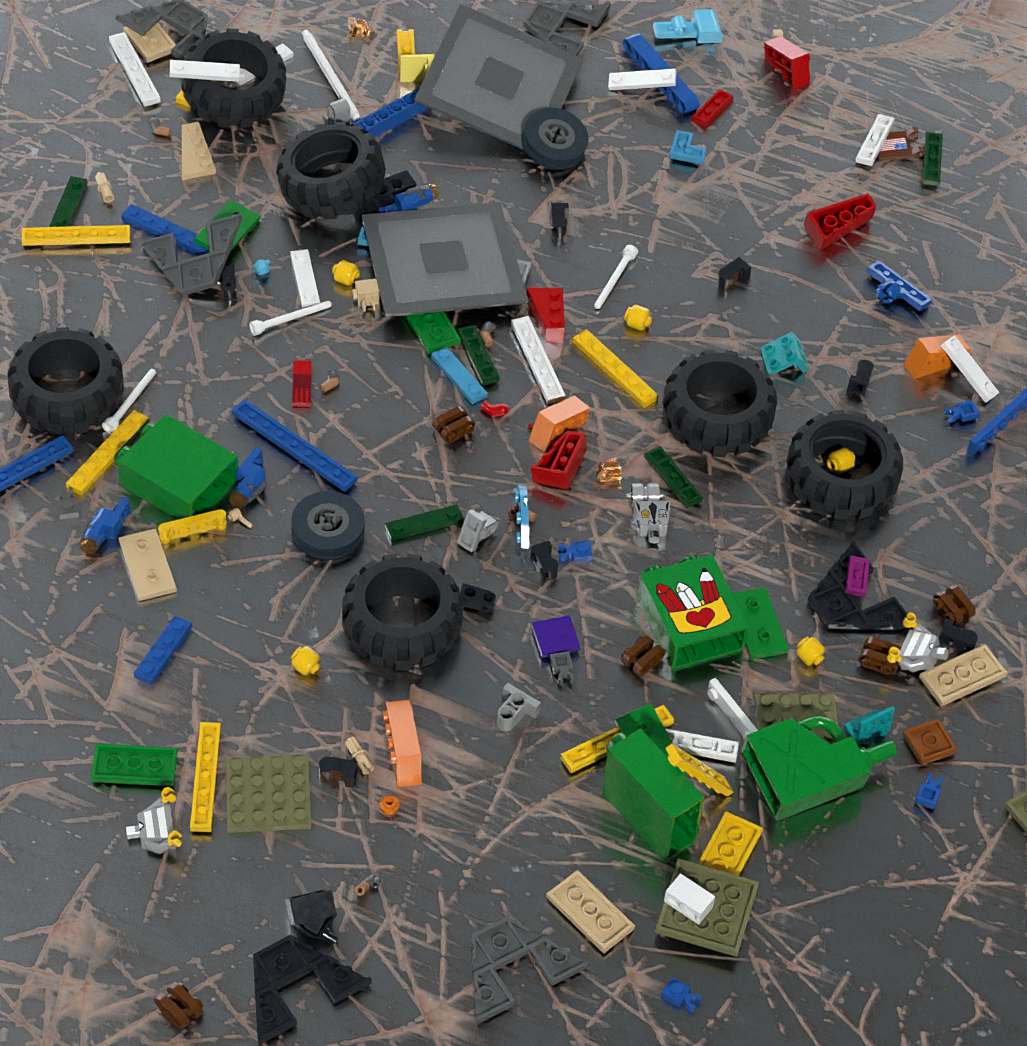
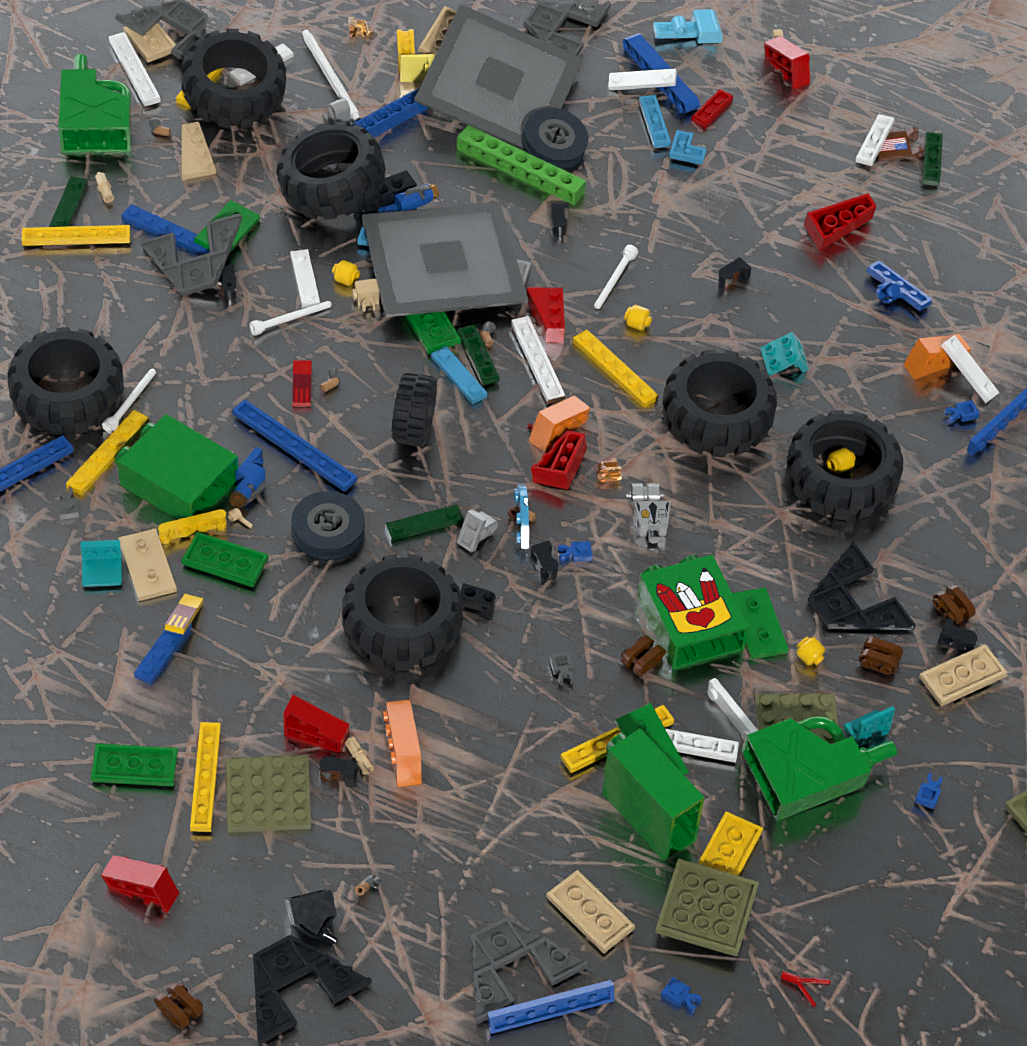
blue plate [80,497,131,554] -> none
torso [126,787,182,854] -> none
white plate [169,60,240,82] -> none
medium azure plate [253,259,270,275] -> none
yellow head [290,646,321,676] -> none
orange plate [379,795,400,815] -> none
reddish brown brick [432,406,476,443] -> none
red arm [480,401,509,417] -> none
light grey tile [497,683,541,731] -> none
dark purple tile [532,615,580,658] -> none
dark green plate [645,446,703,508] -> none
white panel [664,873,715,925] -> none
yellow plate [666,744,733,797] -> none
magenta plate [845,556,870,597] -> none
black leg [847,360,874,396] -> none
light grey torso [887,612,948,672] -> none
dark orange plate [903,718,958,766] -> none
none -> green piece [58,54,132,153]
none -> teal bracket [81,540,122,587]
none -> red wedge [101,855,179,913]
none -> tile [165,594,203,634]
none -> green plate [181,532,269,588]
none -> red wedge [283,694,350,754]
none -> black tyre [391,372,437,447]
none -> tan wing [418,6,457,55]
none -> bright green brick [457,125,586,205]
none -> blue plate [487,980,614,1034]
none -> dark azure plate [639,95,671,148]
none -> red plant [781,971,831,1006]

